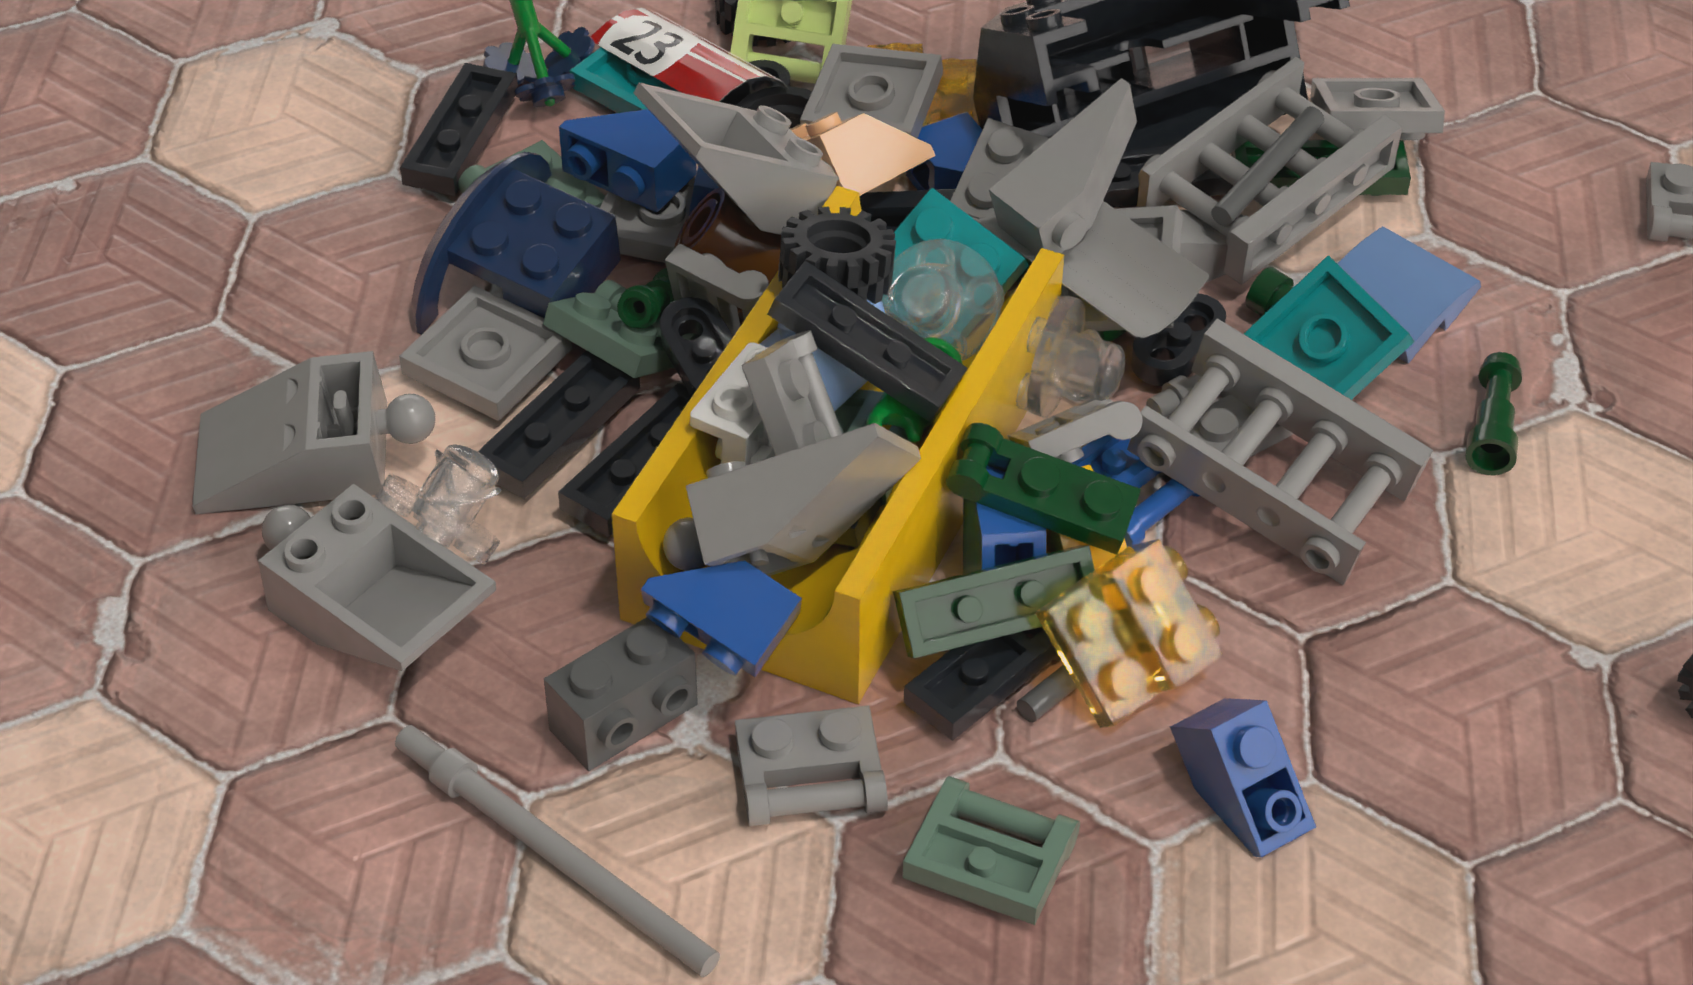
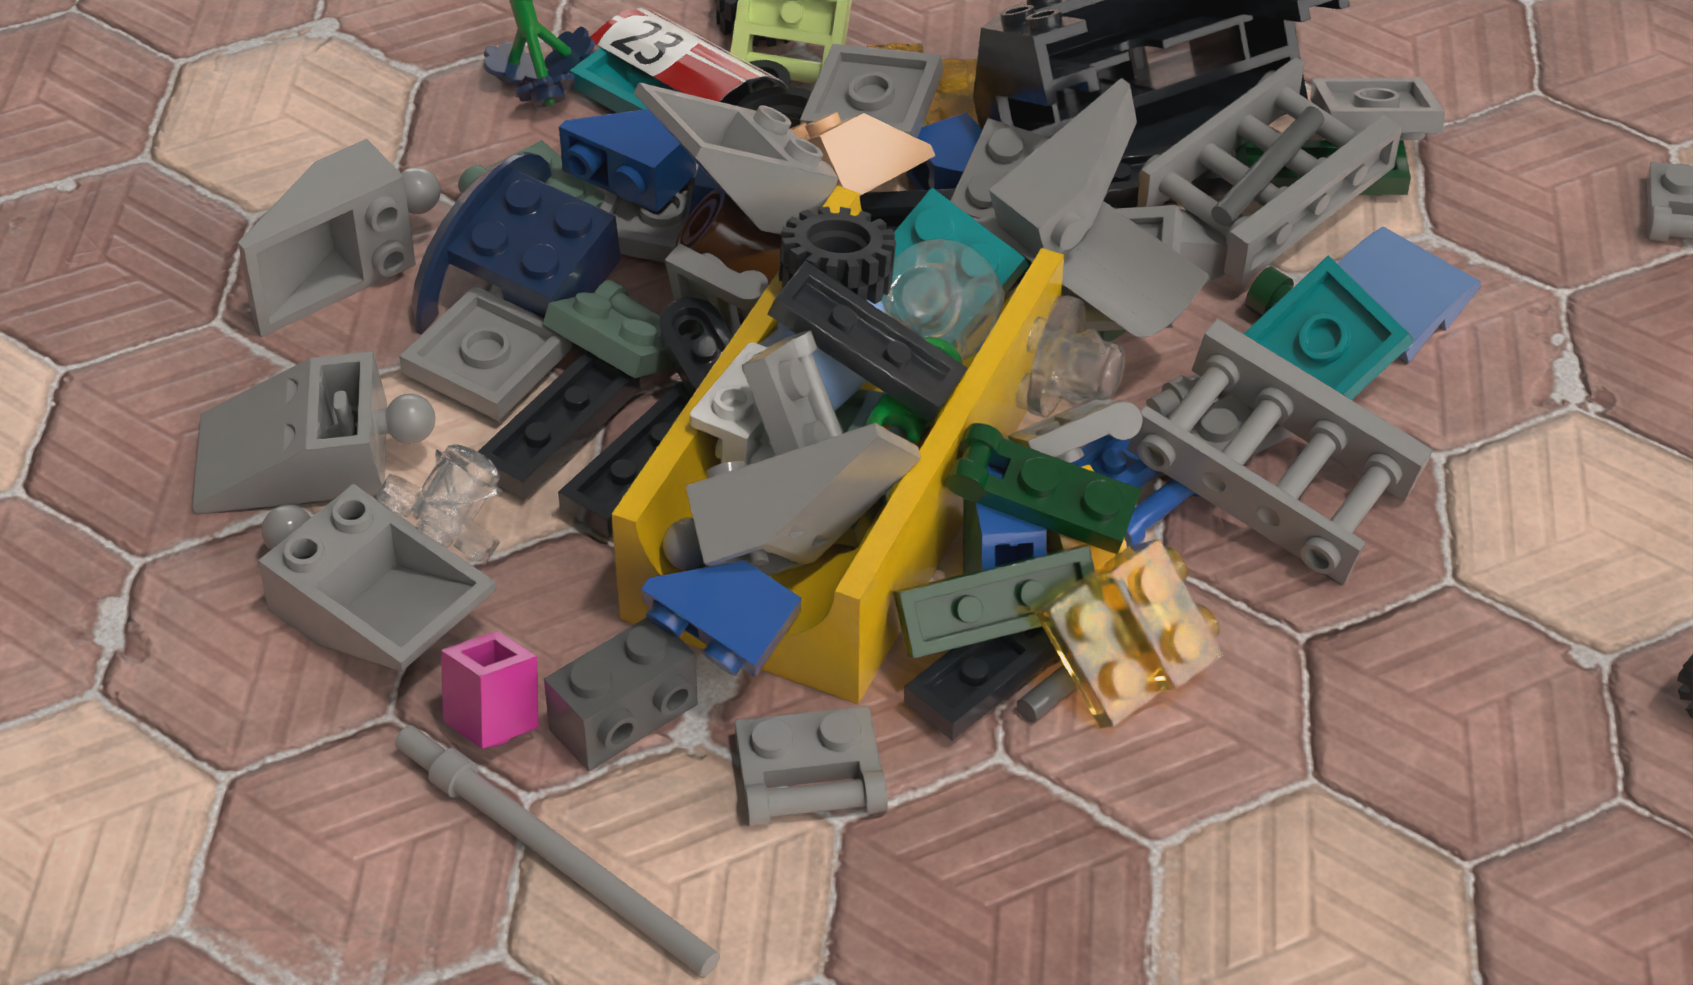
black plate [400,63,518,196] -> none
dark green piece [617,267,675,328] -> none
sand green plate [903,776,1080,925] -> none
black plate [1131,293,1226,386] -> none
blue slope [1170,698,1316,857] -> none
dark green piece [1465,352,1522,475] -> none
none -> light grey slope [238,139,441,338]
none -> dark pink brick [441,630,539,749]

